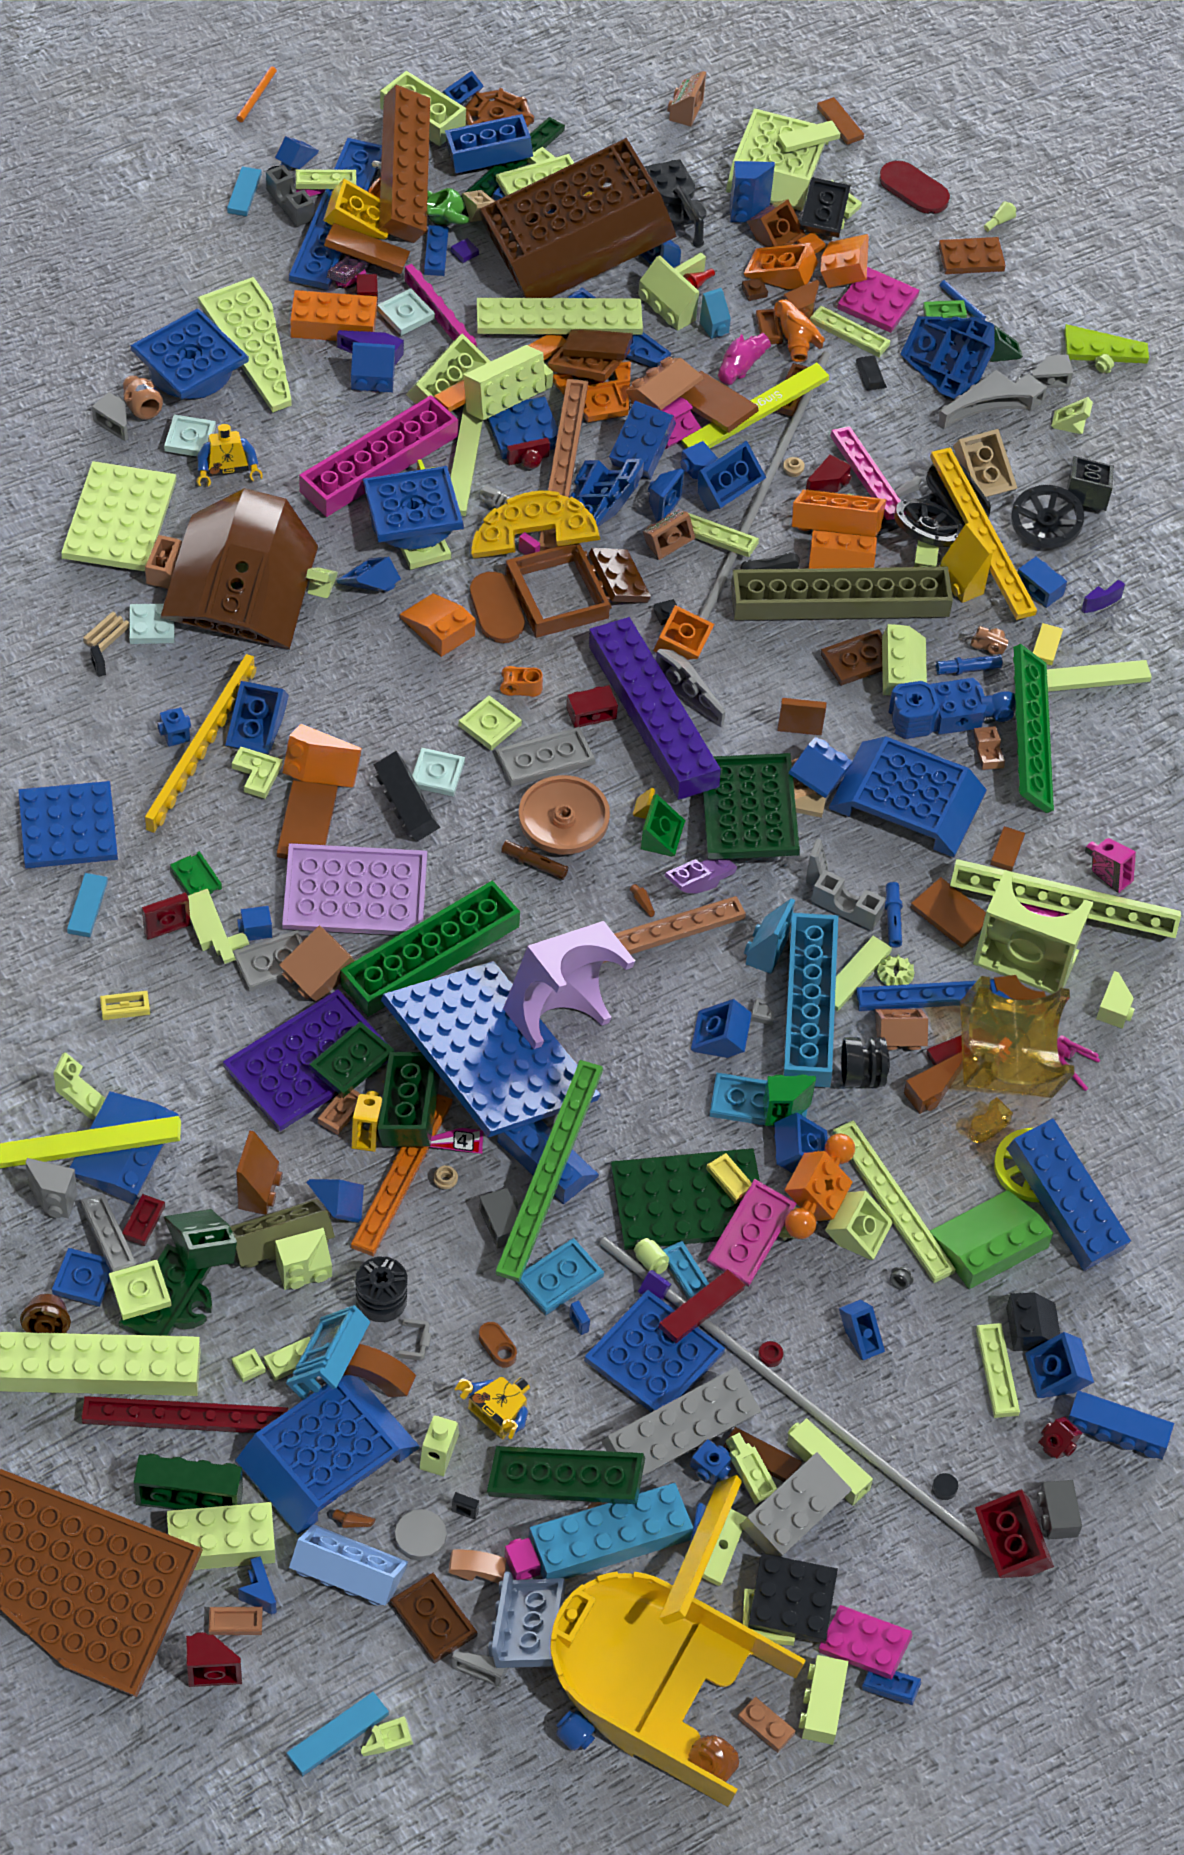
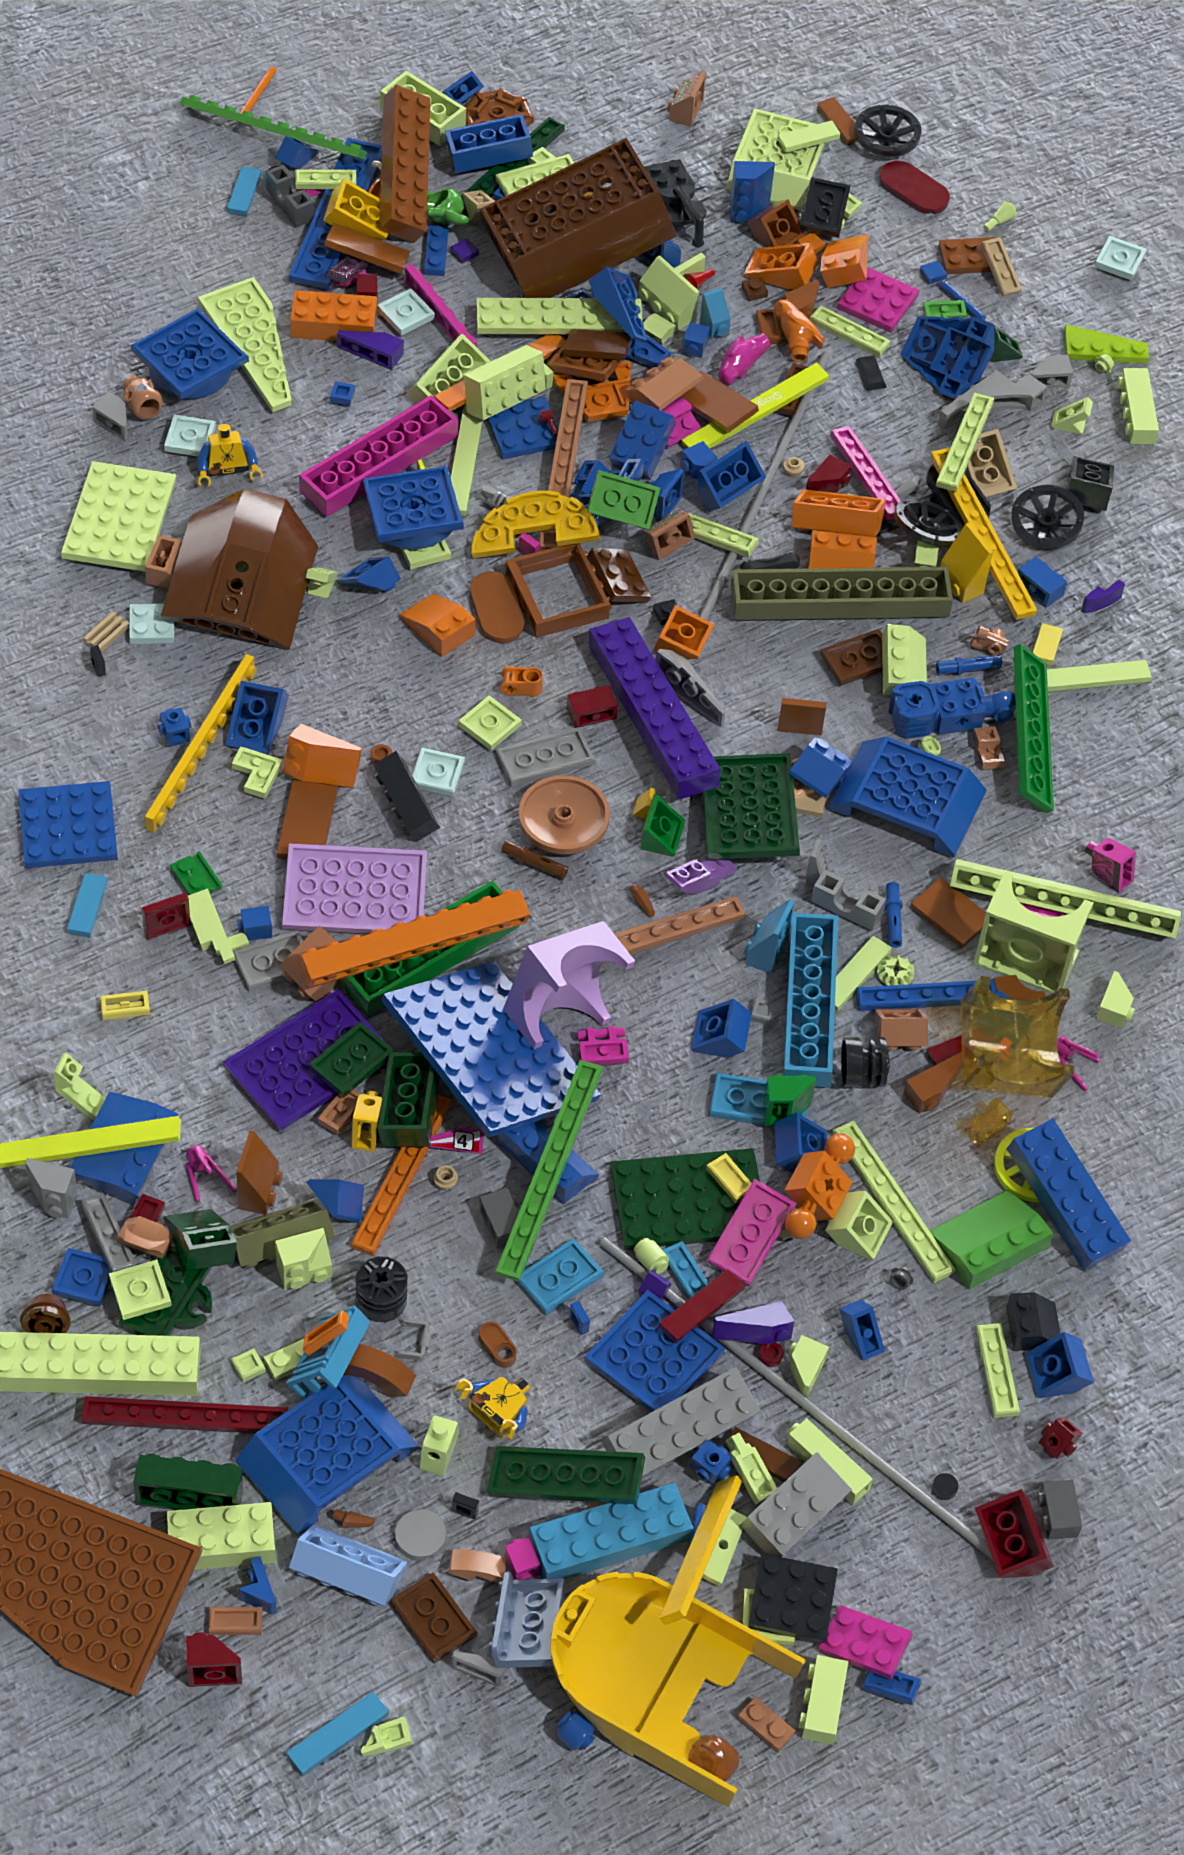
blue slope [351,342,395,393] -> none
dark red tile [507,438,550,469] -> none
dark orange tile [990,826,1025,872] -> none
blue brick [1068,1390,1174,1460] -> none
none -> nougat slope [116,1216,173,1259]
none -> bright green plate [180,95,367,160]
none -> dark pink plant [185,1146,237,1202]
none -> orange brick [299,890,530,989]
none -> orange tile [303,1310,349,1356]
none -> blue plate [330,381,355,406]
none -> dark orange tile [370,744,393,764]
none -> dark red hand [540,409,558,437]
none -> dark pink plate [577,1026,629,1065]
none -> bright green plate [587,470,661,530]
none -> blue wedge [588,267,647,343]
none -> yellowish green piece [643,313,676,345]
none -> blue brick [682,322,710,358]
none -> dark purple slope [712,1301,795,1344]
none -> yellowish green slope [788,1335,829,1398]
none -> black wheel [854,105,922,157]
none -> yellowish green tile [918,736,941,756]
none -> blue tile [919,260,947,284]
none -> yellowish green tile [936,393,994,492]
none -> tan tile [981,237,1022,298]
none -> light aqua plate [1095,236,1147,280]
none -> yellowish green brick [1118,368,1159,444]

